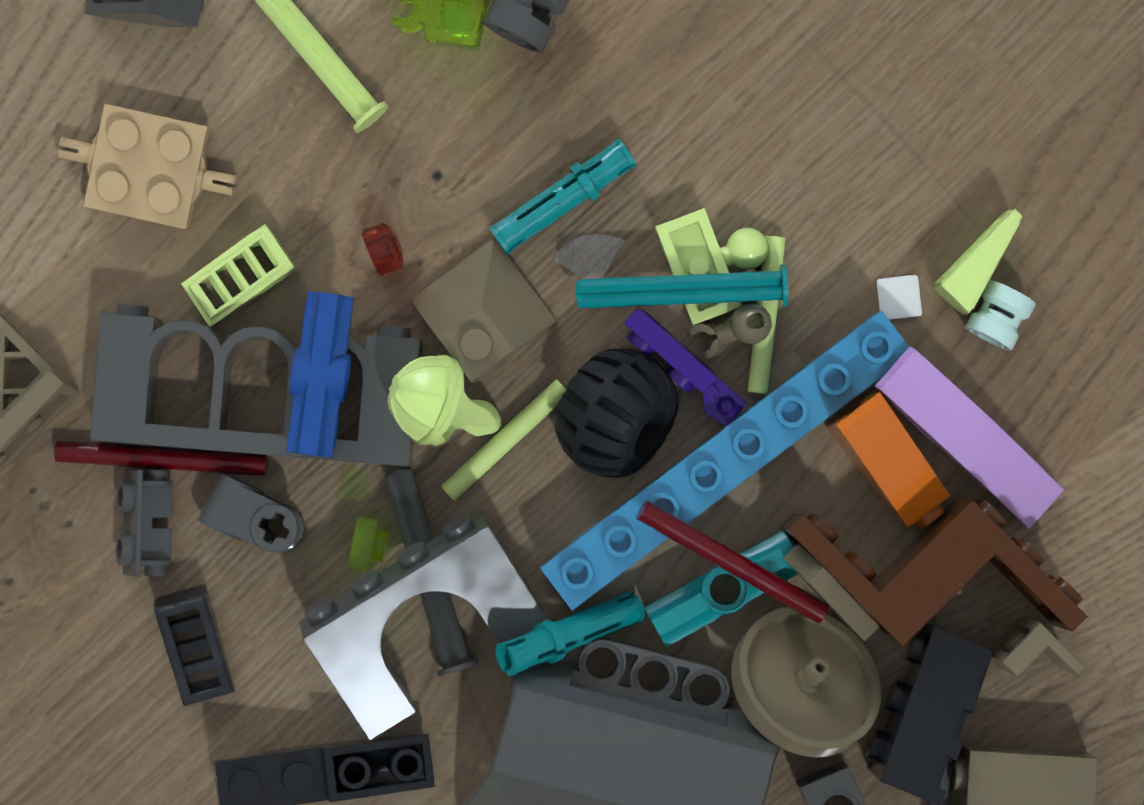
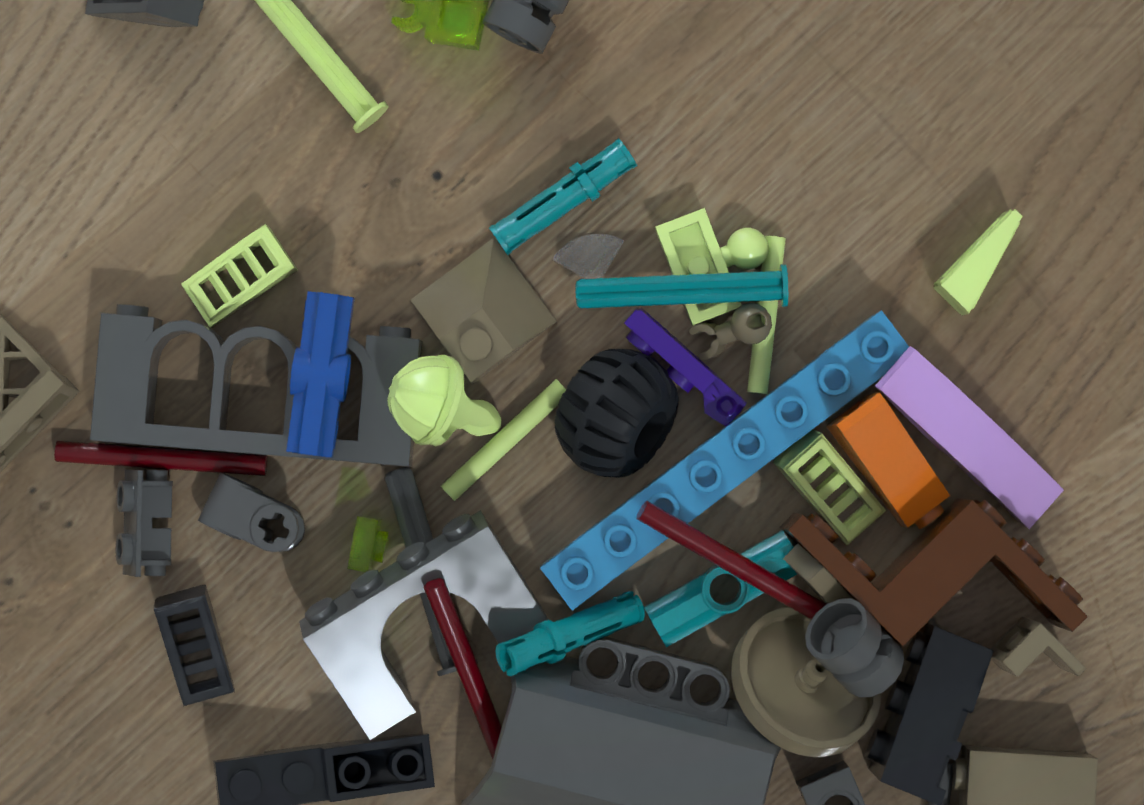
tan plate [57,103,237,229] -> none
clear red tile [362,222,404,277] -> none
white sticker [877,275,922,320] -> none
light aqua wheel [965,280,1036,351] -> none
none -> dark red bar [424,578,502,760]
none -> yellowish green slope [773,429,886,545]
none -> dark grey wheel [805,598,904,697]

